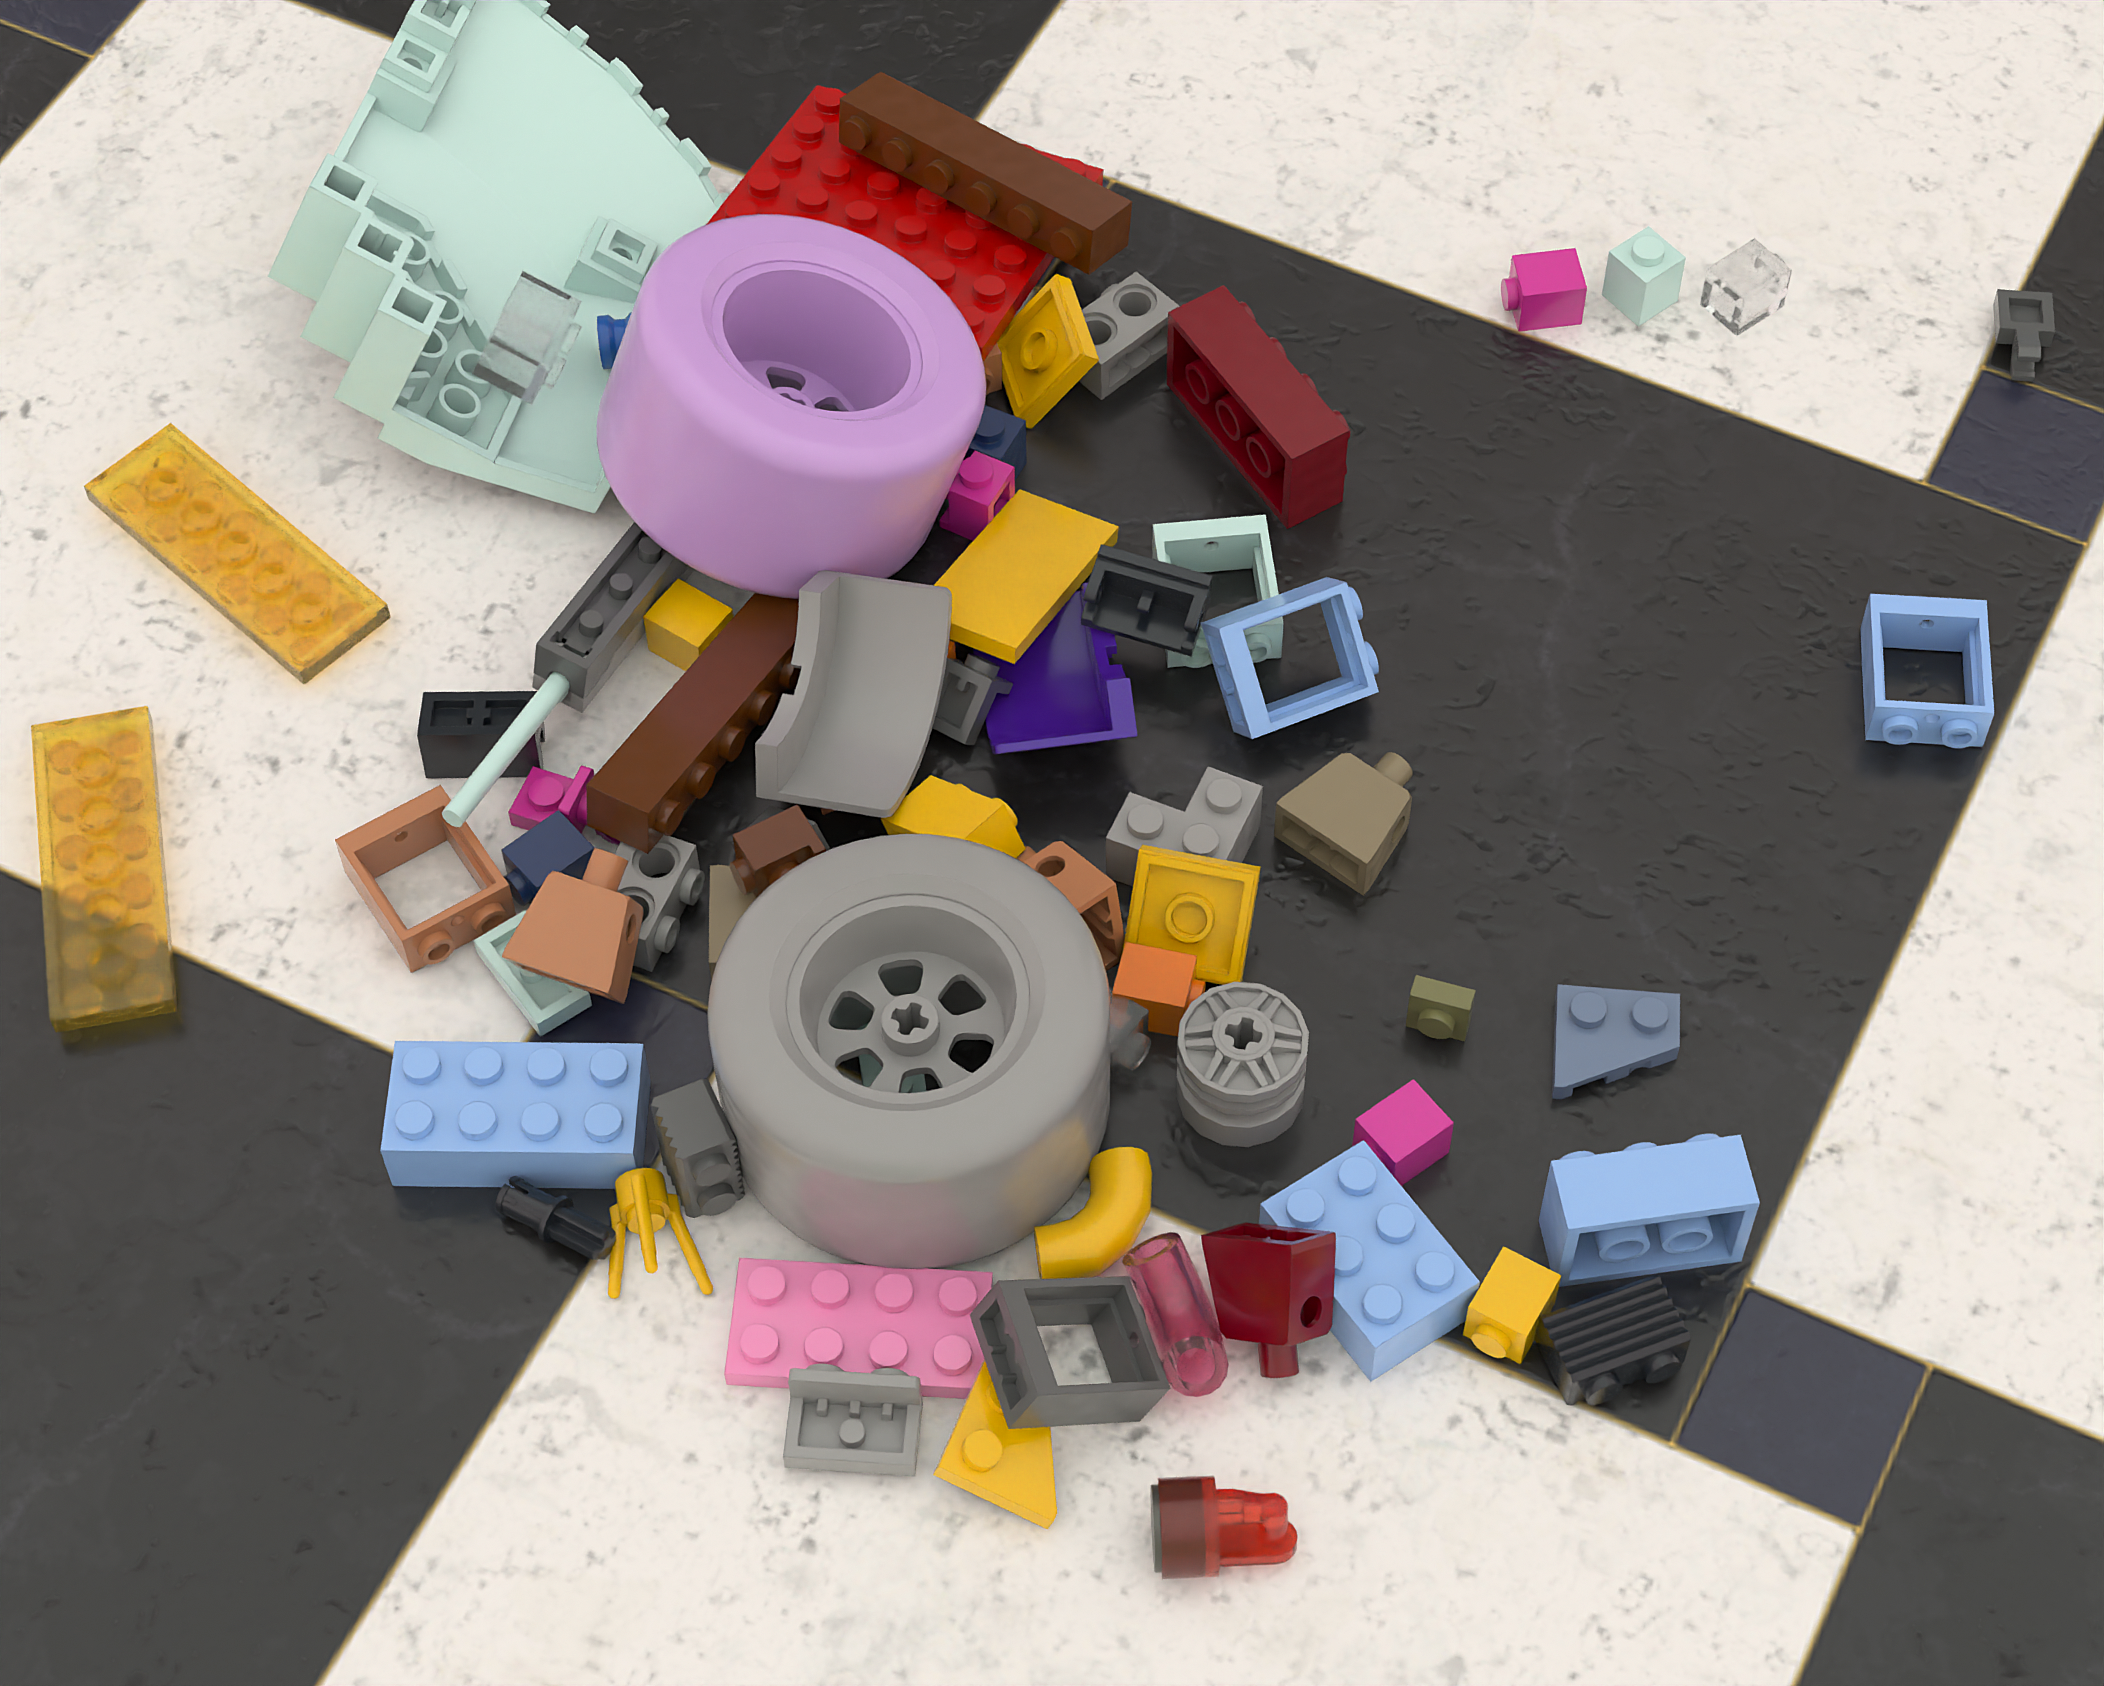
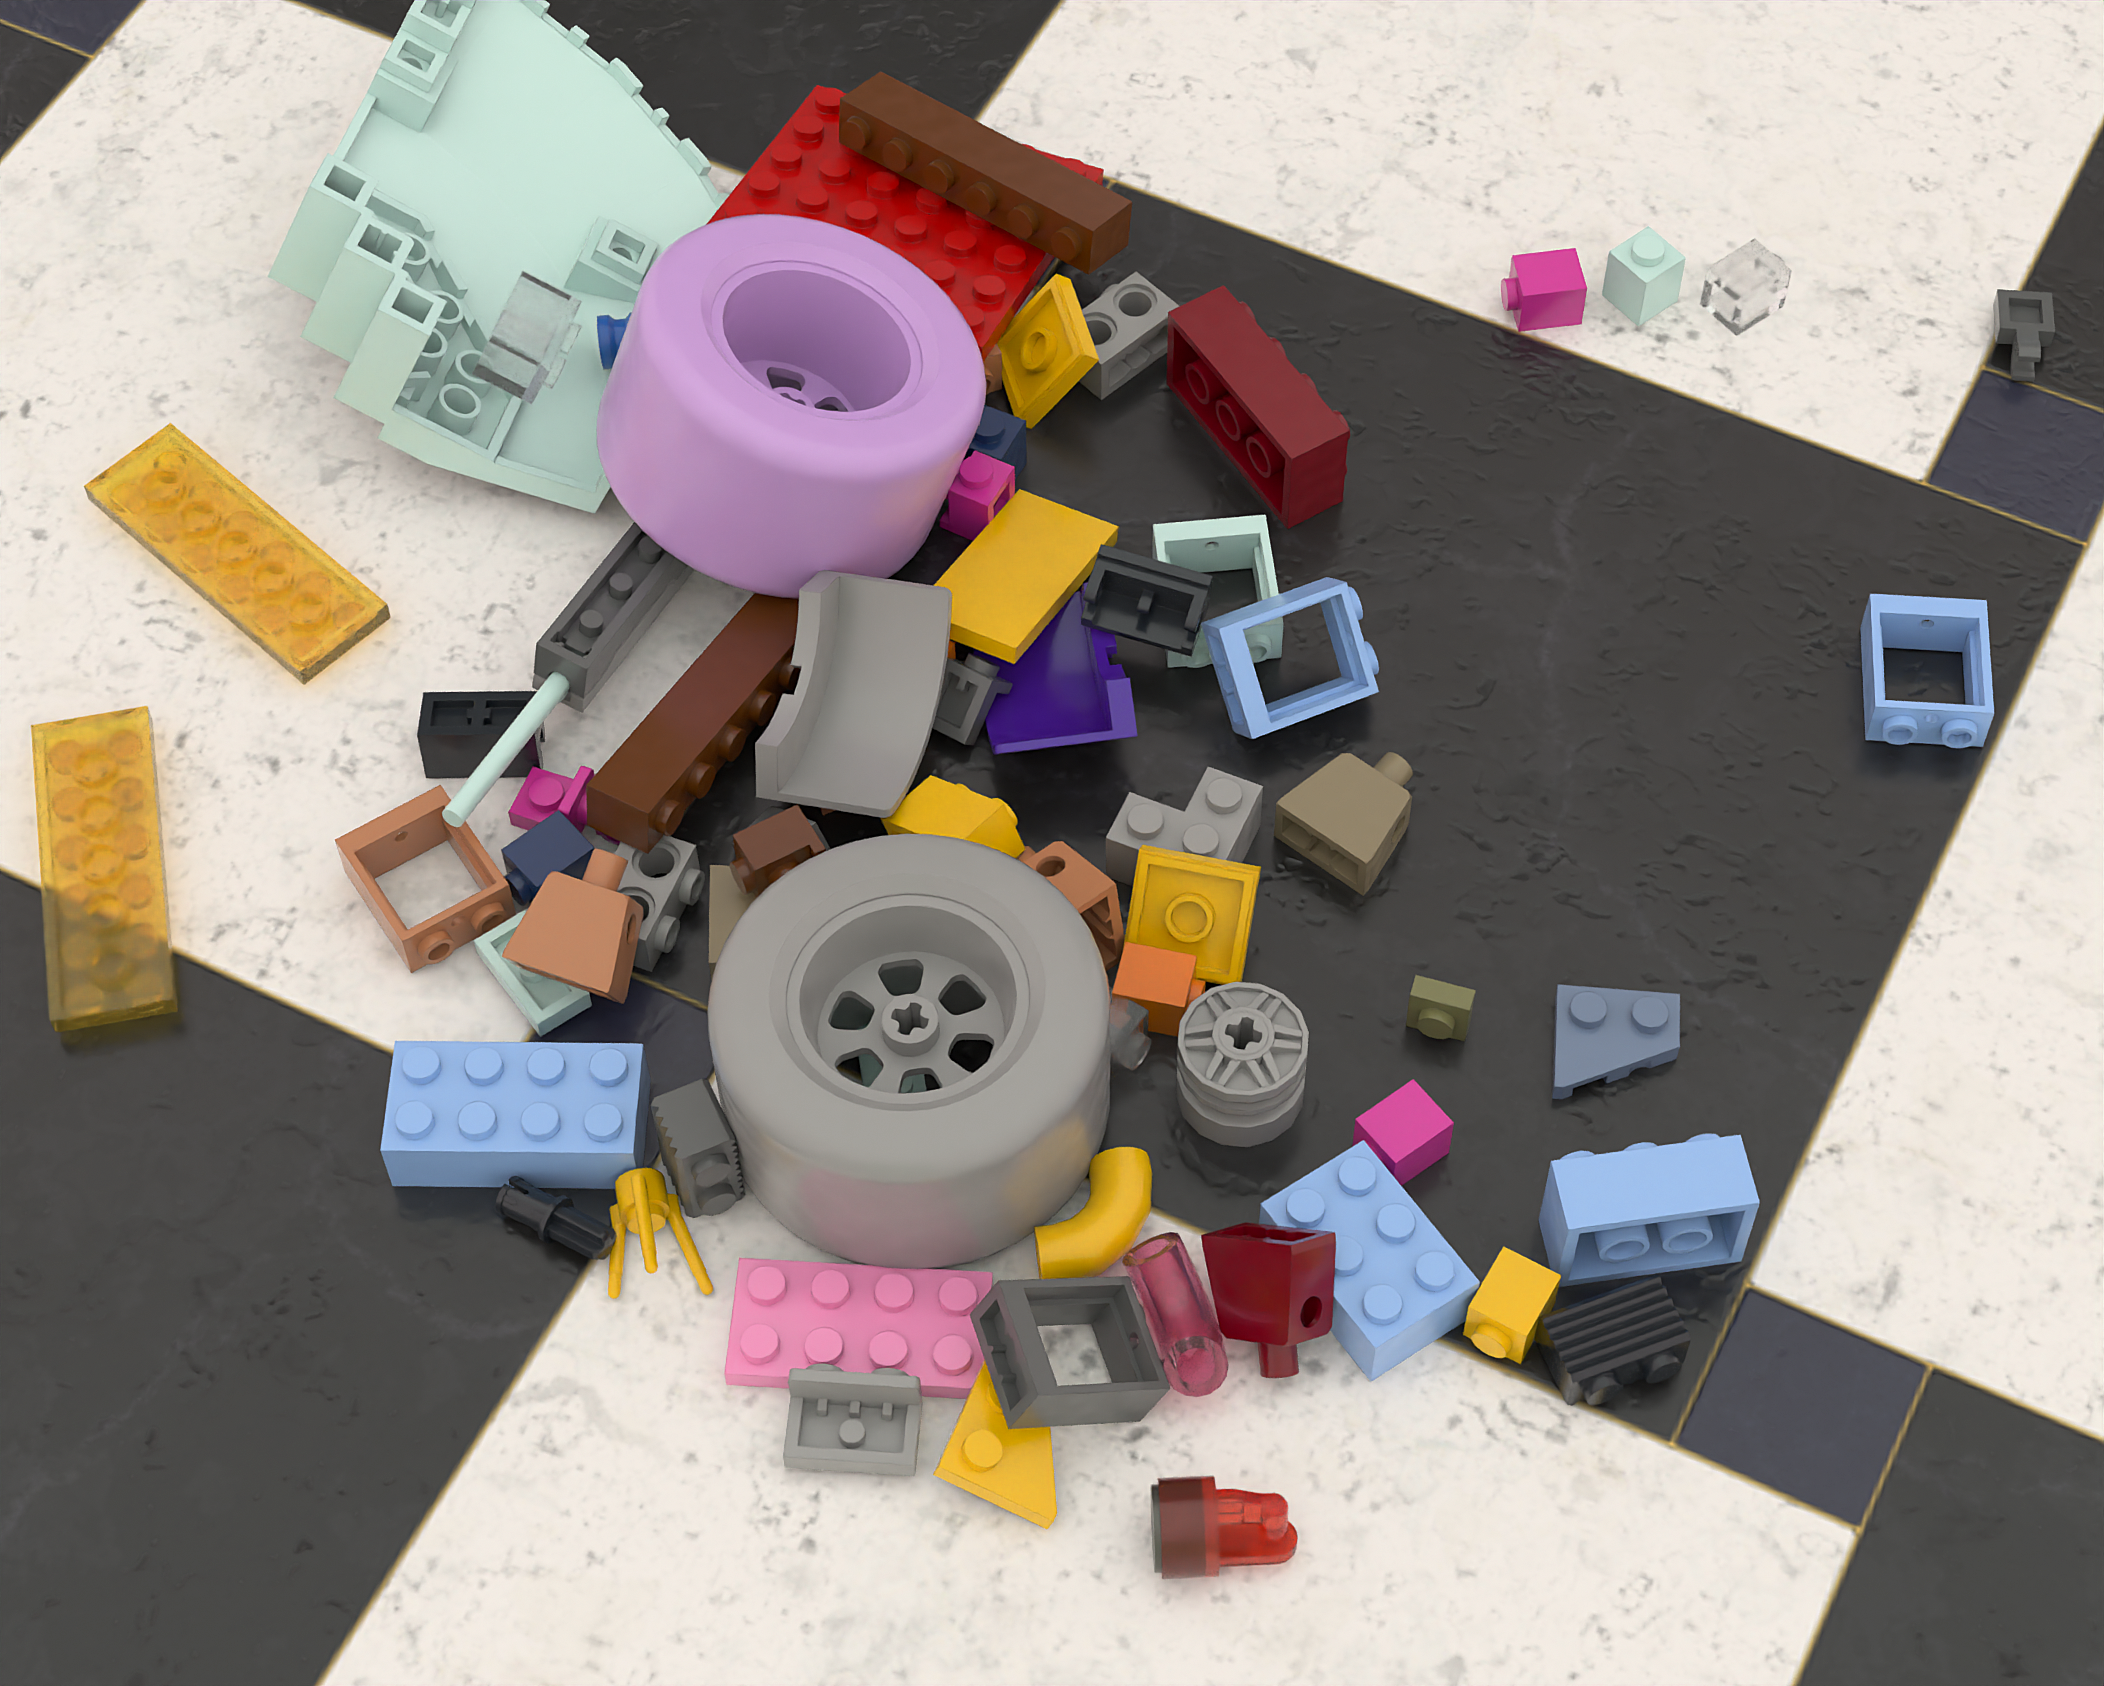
yellow brick [643,578,734,671] -> none

